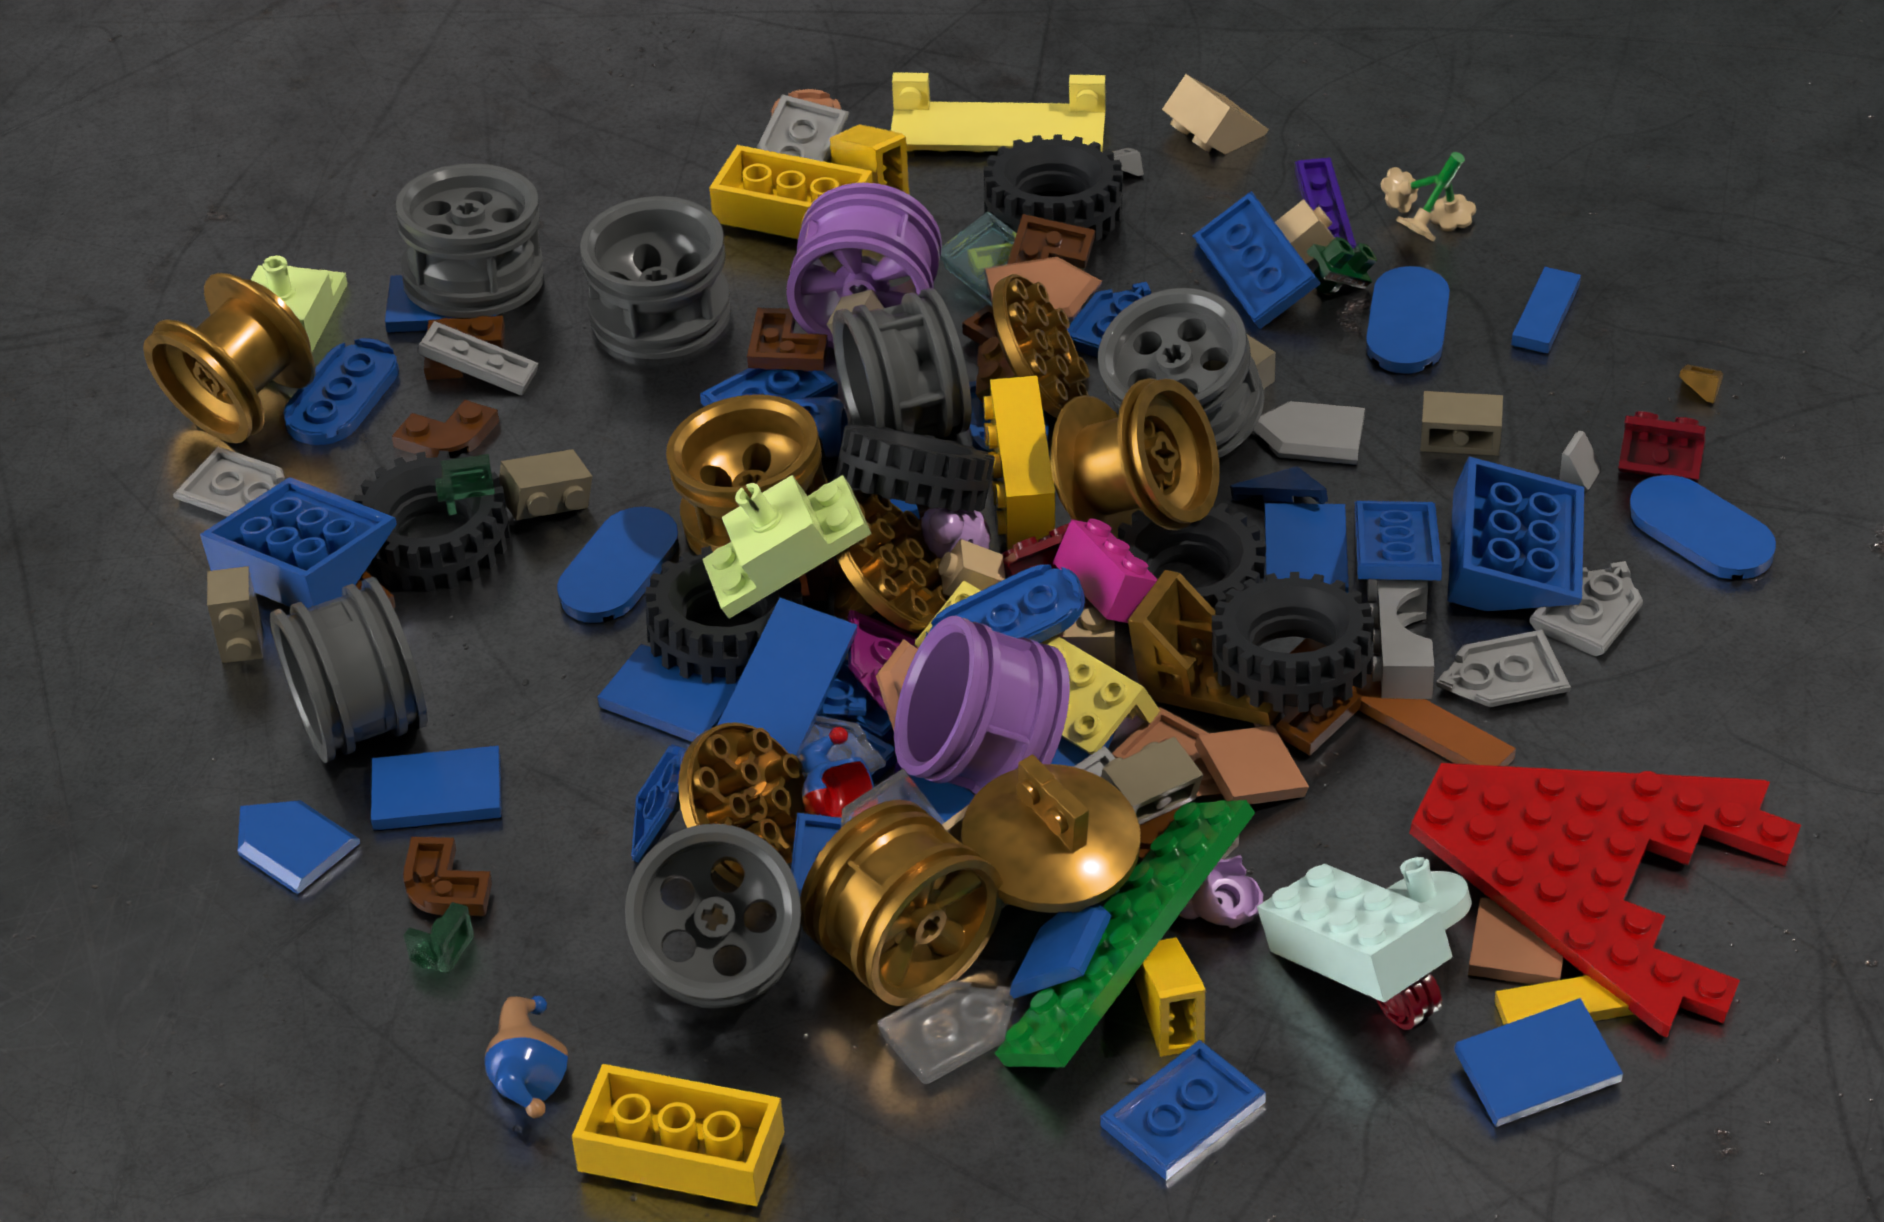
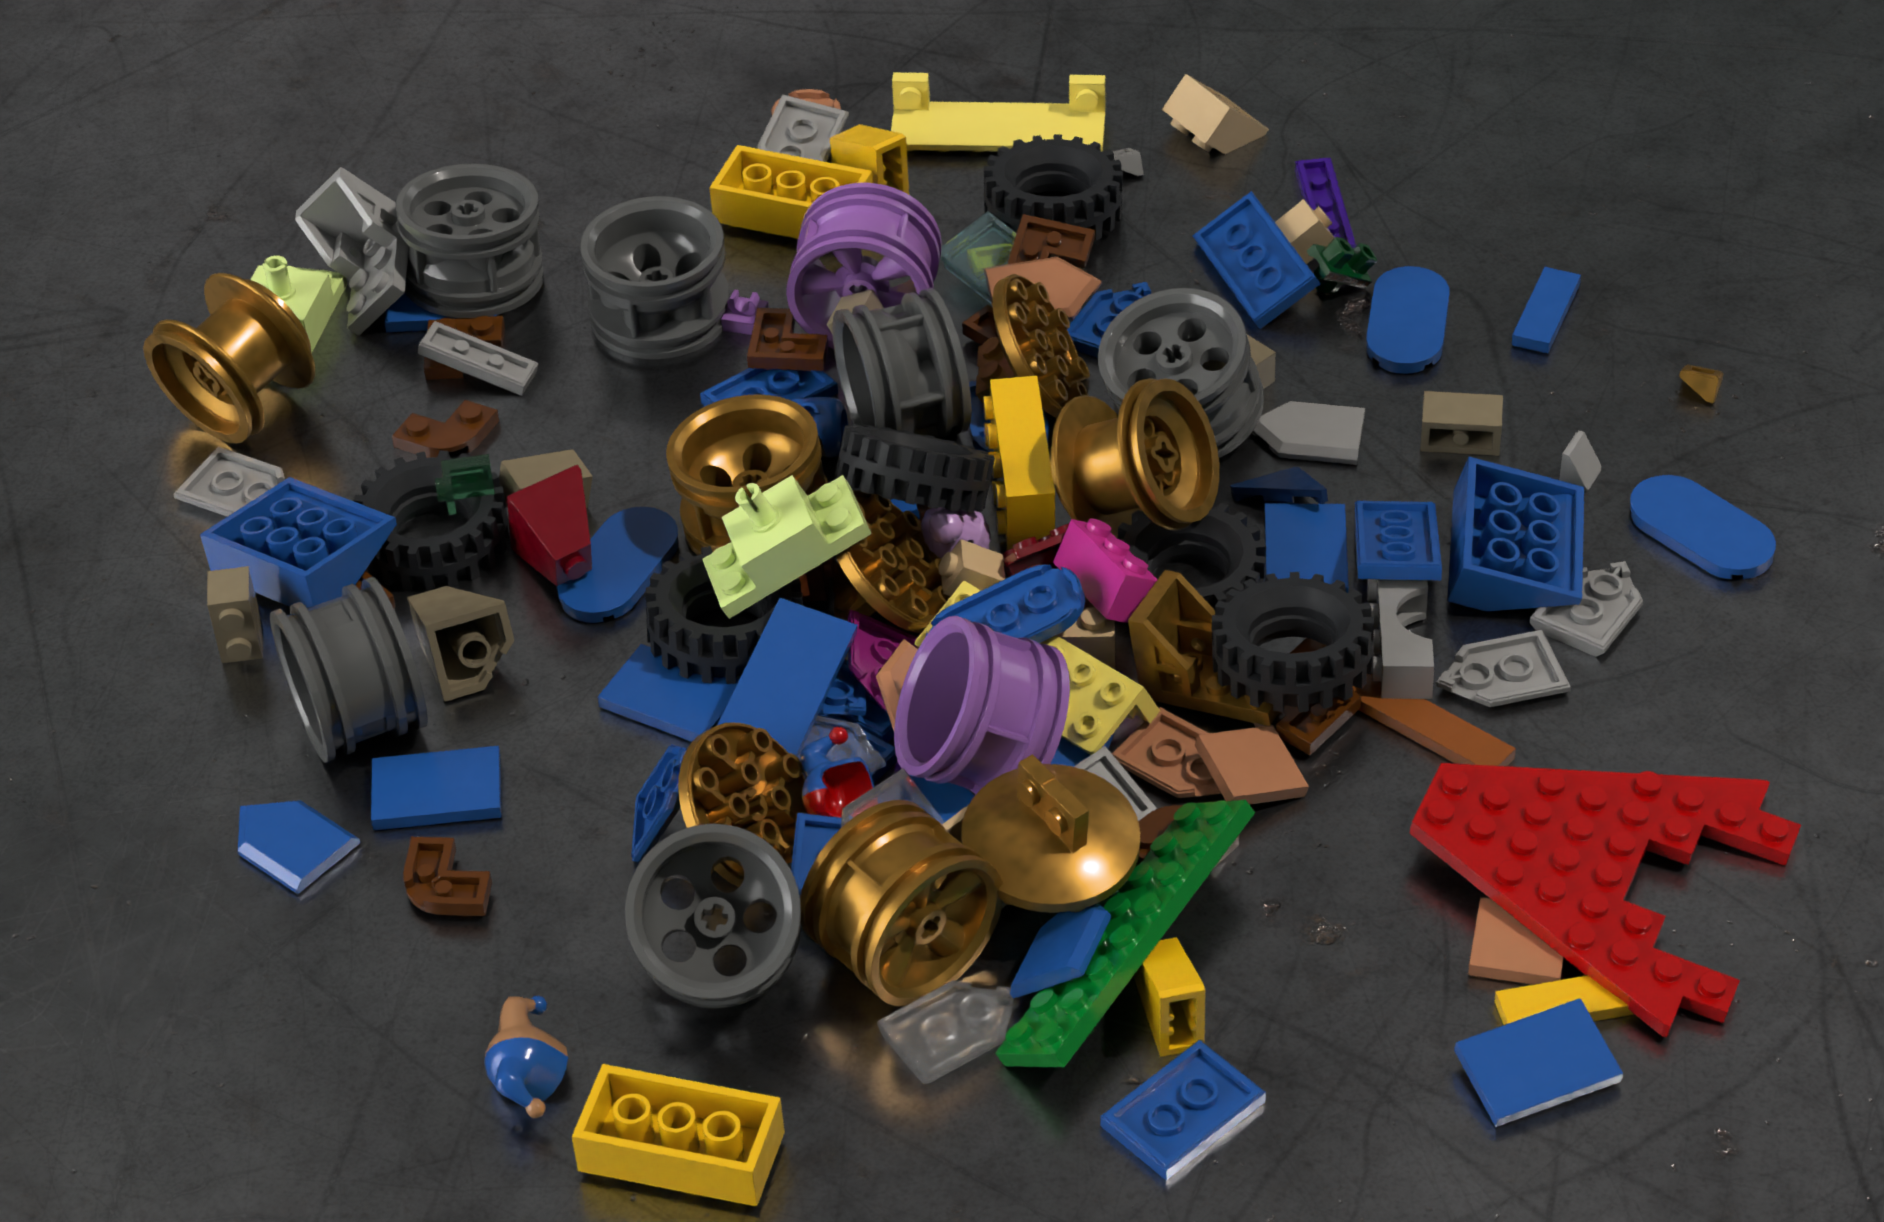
blue tile [284,338,399,445] -> none
clear green bracket [404,902,474,974] -> none
dark tan brick [1101,736,1203,825] -> none
lavender piece [1178,856,1264,928] -> none
light aqua brick [1257,857,1471,1002] -> none
dark red wheel [1376,973,1442,1030] -> none
tan plant [1381,152,1476,242] -> none
dark red bracket [1618,411,1706,483] -> none
none -> light grey bracket [295,167,409,336]
none -> dark tan slope [407,586,515,702]
none -> dark red slope [507,465,592,586]
none -> medium lavender tile [721,289,769,335]

